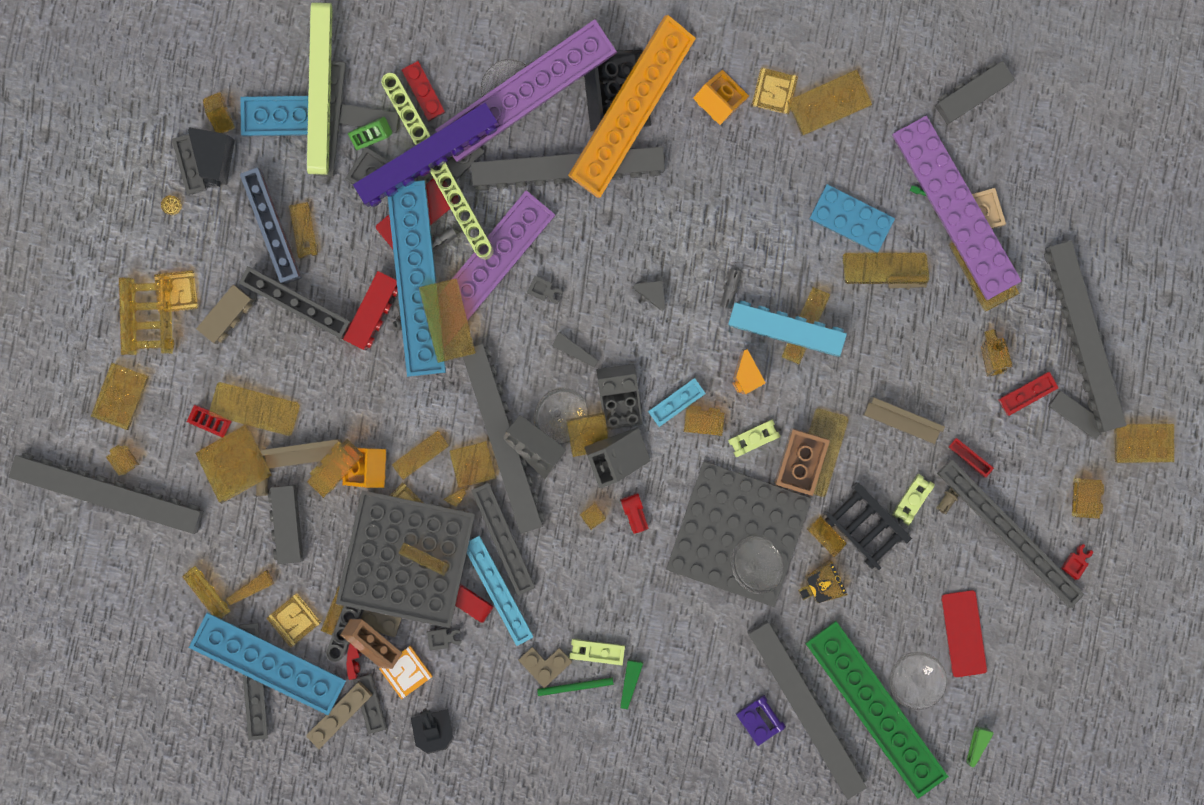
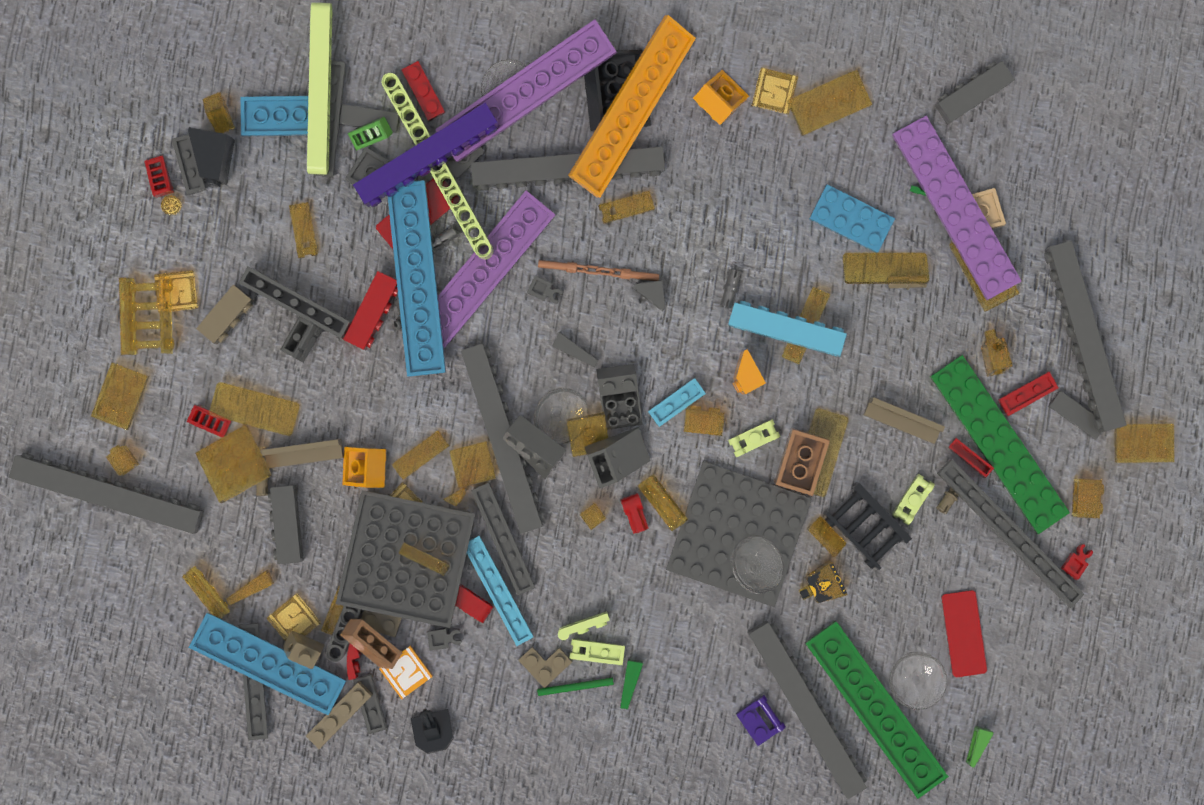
sand blue brick [240,167,302,284] -> none
clear yellow brick [307,439,364,498] -> none
clear yellow tile [419,278,476,363] -> none
none -> red slope [144,155,174,198]
none -> dark grey brick [280,316,322,363]
none -> dark tan torso [283,630,324,669]
none -> nougat piece [538,260,659,281]
none -> yellowish green plate [558,611,610,640]
none -> clear yellow plate [598,191,655,224]
none -> clear yellow plate [637,474,688,531]
none -> green plate [930,355,1070,534]

